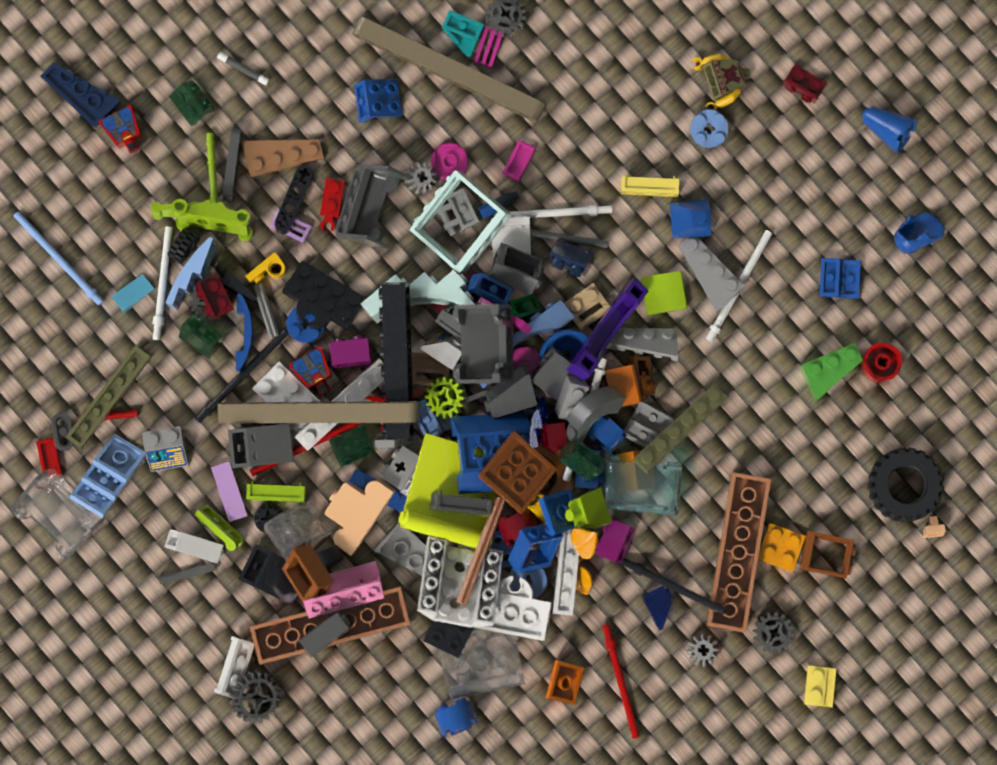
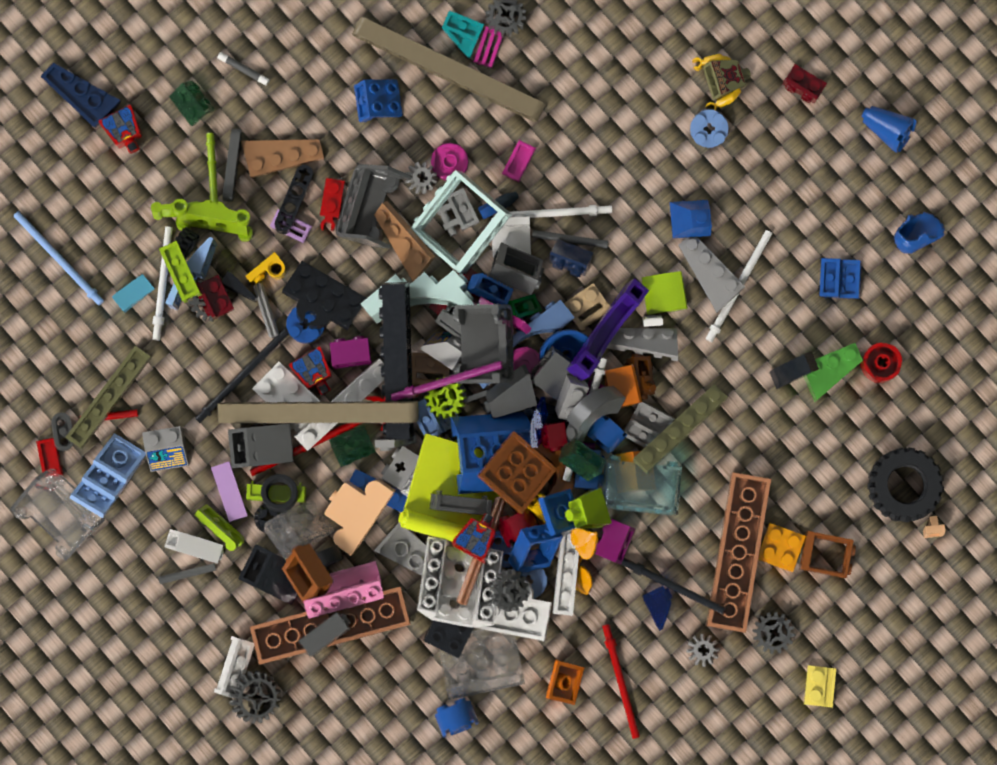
clear green brick [179,314,224,359] -> none
blue slope [236,294,254,372] -> none
light yellow container [621,174,679,197] -> none
none -> lime container [159,241,202,303]
none -> black tyre [261,474,298,513]
none -> medium nougat wing [374,201,436,281]
none -> magenta bar [391,361,503,402]
none -> torso [452,513,496,564]
none -> dark grey gear [490,569,530,612]
none -> white tile [642,315,663,326]
none -> black slope [769,352,819,389]

